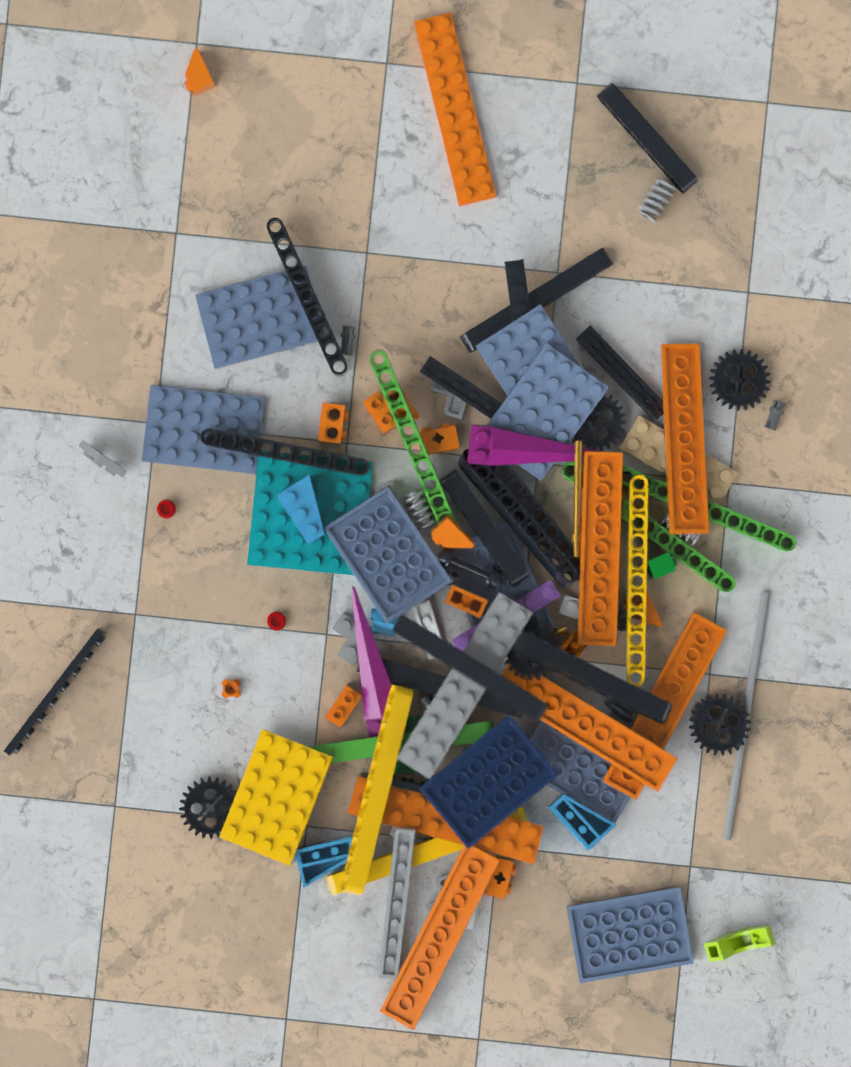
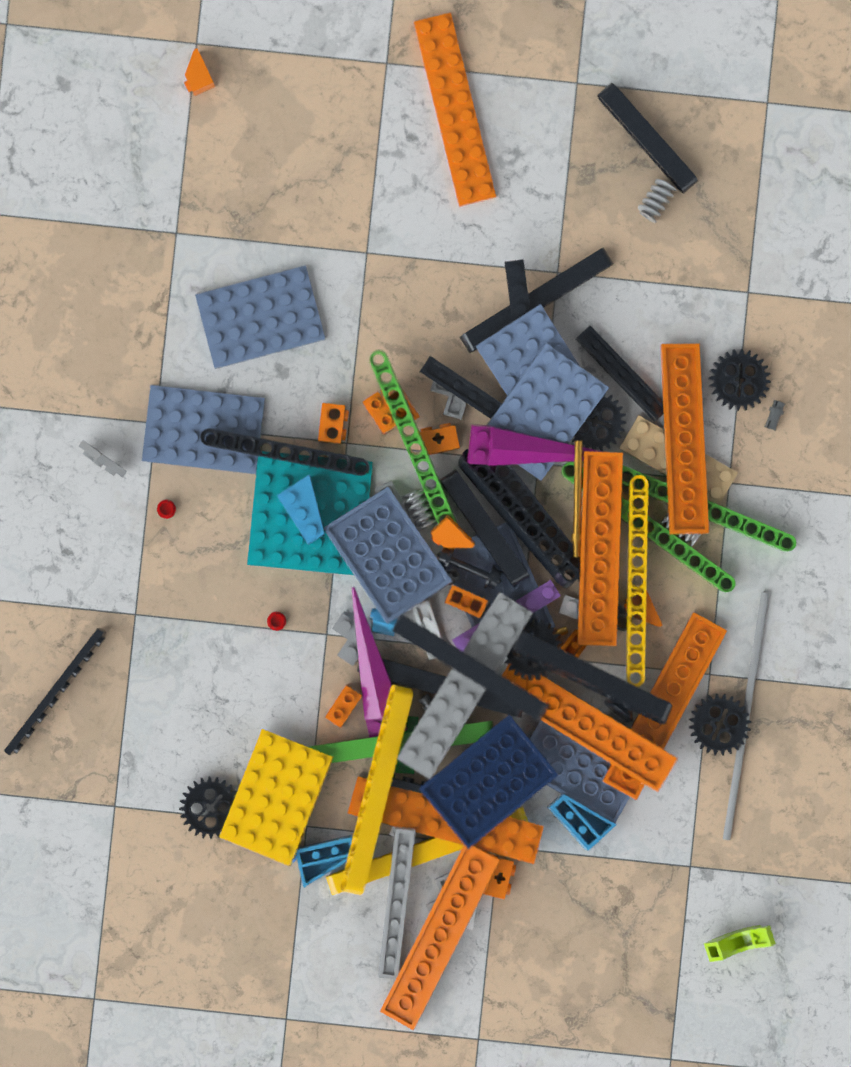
orange plate [222,679,241,698] -> none
black beam [266,217,348,377] -> none
dark grey pin [340,326,356,356] -> none
sand blue plate [566,886,694,983] -> none
green brick [647,552,678,579] -> none

